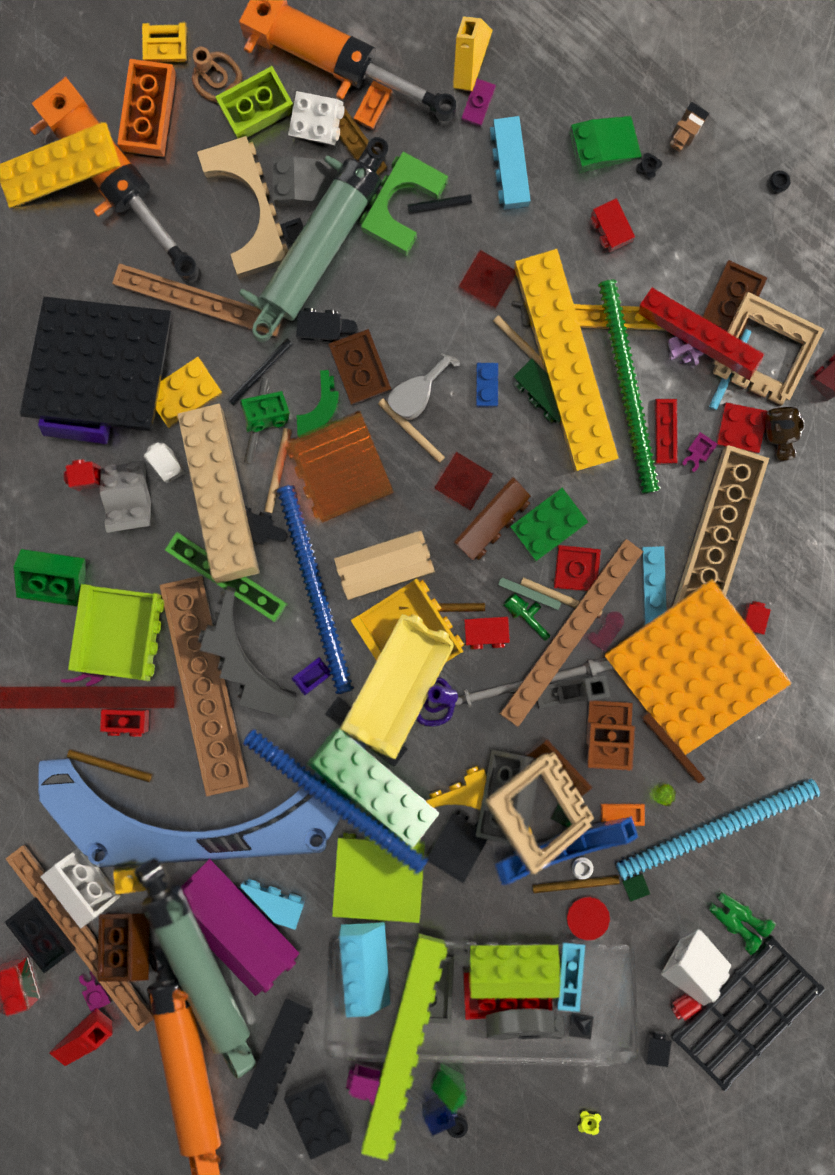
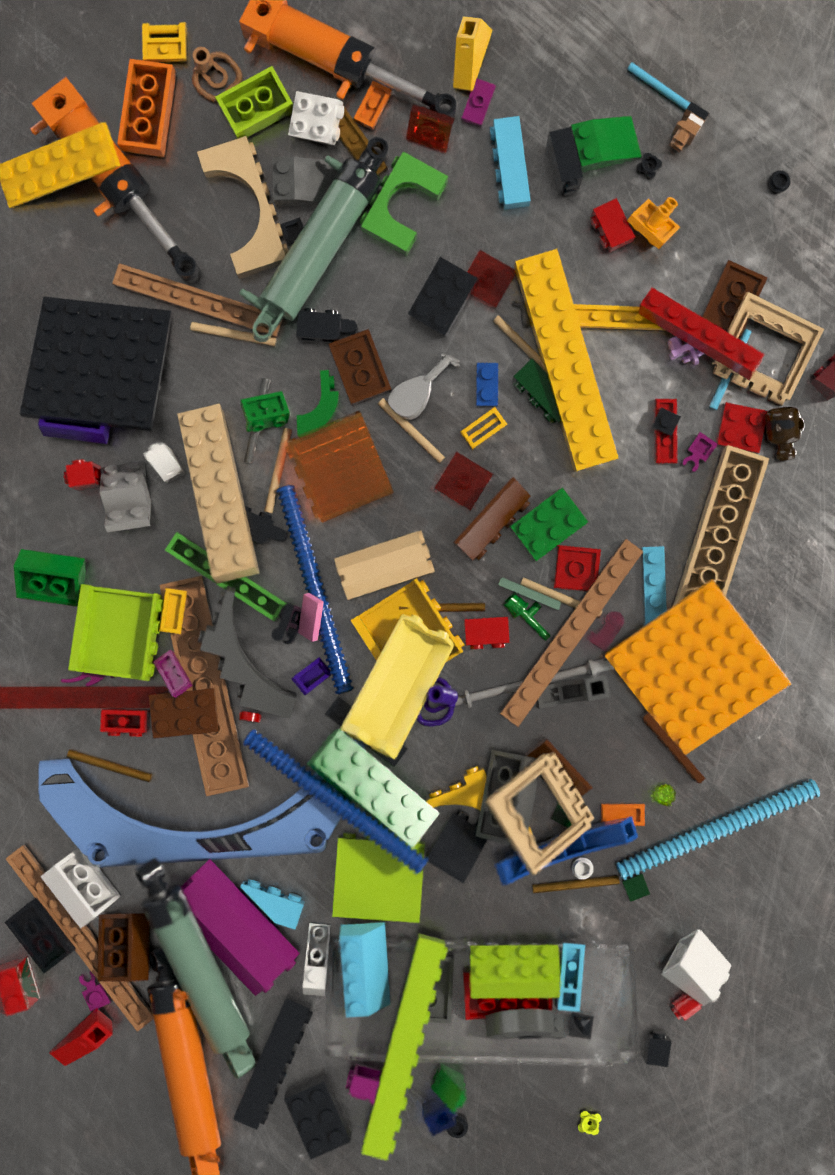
yellow torso [113,865,148,894] -> none
yellow plate [156,357,222,429] -> none
black bar [227,338,293,405] -> none
black bar [407,194,472,213] -> none
red tile [566,896,610,941] -> none
dark orange bracket [586,700,635,770] -> none
green piece [598,279,661,494] -> none
black door [671,935,826,1092] -> none
green piece [708,892,776,955] -> none
red brick [742,601,771,635] -> none
none -> reddish brown plate [149,688,219,739]
none -> magenta plate [153,650,193,698]
none -> yellow tile [159,588,187,634]
none -> tan piece [190,322,276,346]
none -> red tile [239,711,261,723]
none -> black plate [271,603,302,644]
none -> bright pink tile [298,593,323,642]
none -> white slope [303,923,331,996]
none -> clear red plate [406,104,455,152]
none -> black brick [408,257,479,336]
none -> yellow tile [460,407,507,450]
none -> black brick [546,127,583,195]
none -> medium azure bar [627,62,690,111]
none -> light orange plate [627,197,680,249]
none -> black plate [651,407,681,437]

